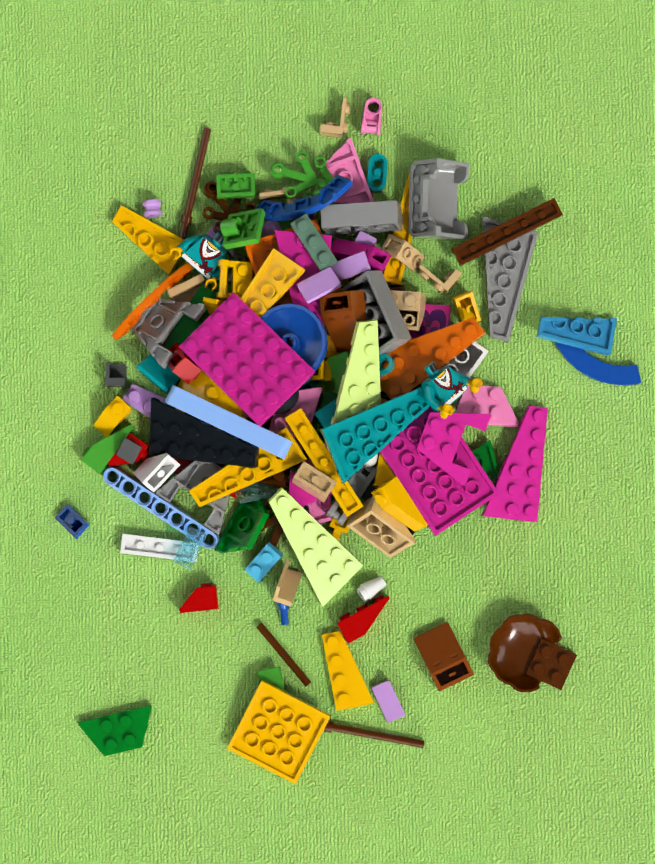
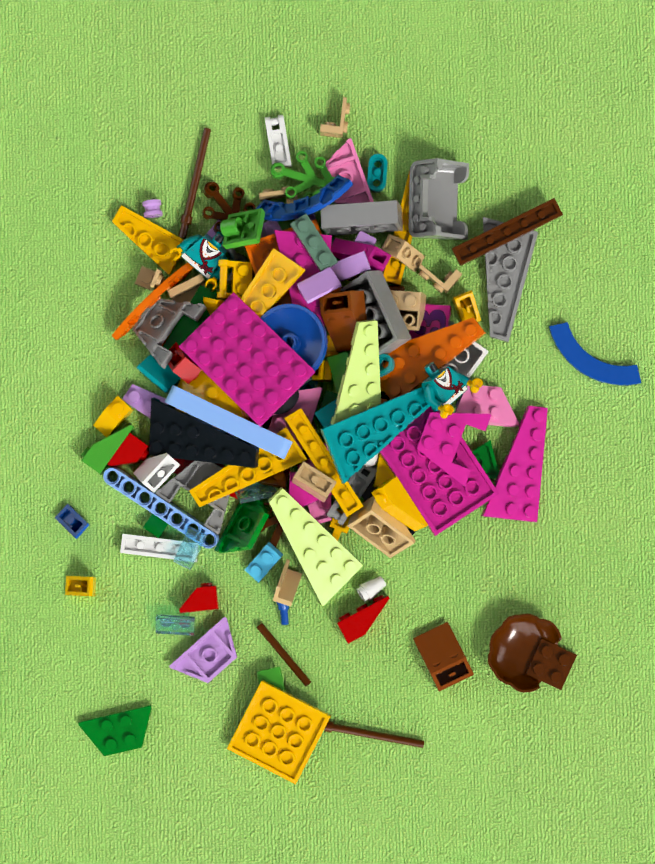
dark grey panel [105,362,127,387] -> none
dark grey slope [116,438,142,465] -> none
bright green bracket [216,171,255,199] -> none
yellow wing [322,631,374,711] -> none
bright pink piece [361,98,382,136] -> none
lavender slope [372,680,405,723] -> none
dark azure wing [536,317,617,356] -> none
none -> yellow slope [65,576,96,597]
none -> tan bracket [135,266,165,291]
none -> green slope [143,514,169,538]
none -> clear light blue plate [156,614,195,636]
none -> lavender wing [169,617,237,683]
none -> white plate [265,115,292,169]

